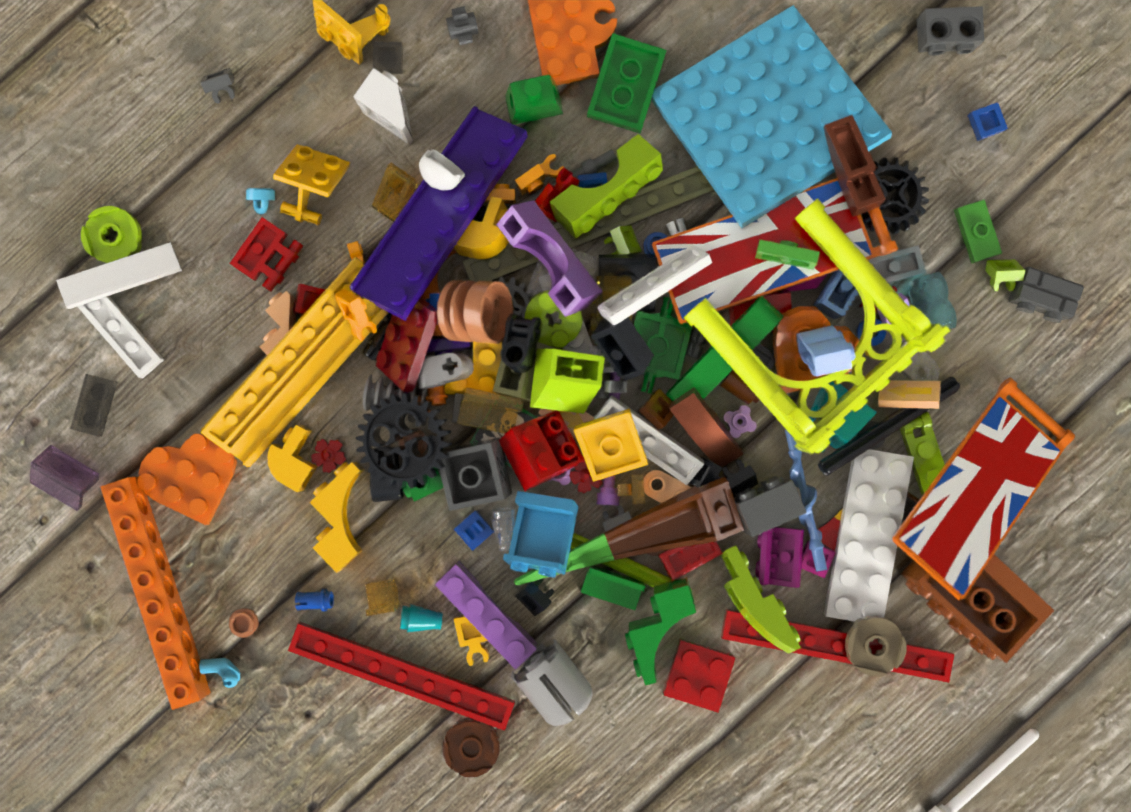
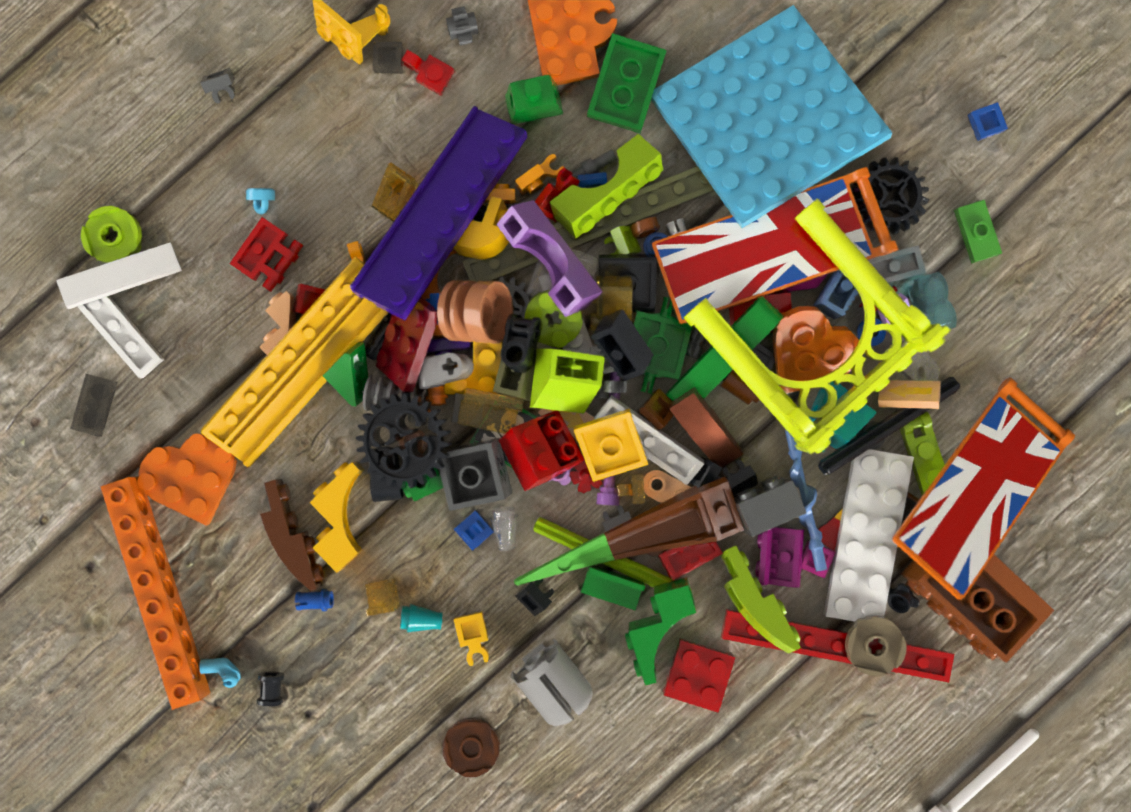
clear purple panel [30,445,99,511] -> none
nougat plate [229,608,258,638] -> none
yellow brick [267,425,318,492] -> none
yellow plate [273,144,350,226] -> none
red plate [288,622,515,731] -> none
red plant [311,439,346,473] -> none
light orange plate [334,289,377,342] -> none
white slope [354,68,413,145] -> none
white hair [419,149,465,191] -> none
medium lavender arch [435,561,538,670] -> none
dark azure panel [503,491,579,577] -> none
white tile [597,245,712,325] -> none
lavender plate [723,405,757,438] -> none
bright green plate [755,240,819,270] -> none
light blue brick [796,325,855,376] -> none
copper slope [823,115,886,217] -> none
dark grey brick [917,6,984,56] -> none
lime tile [985,259,1025,291] -> none
dark grey brick [1009,267,1084,323] -> none
none -> black bush [257,671,284,706]
none -> reddish brown slope [260,479,324,591]
none -> green slope [323,342,369,407]
none -> red plate [402,50,455,96]
none -> dark orange tile [630,217,660,239]
none -> black plate [888,583,920,613]

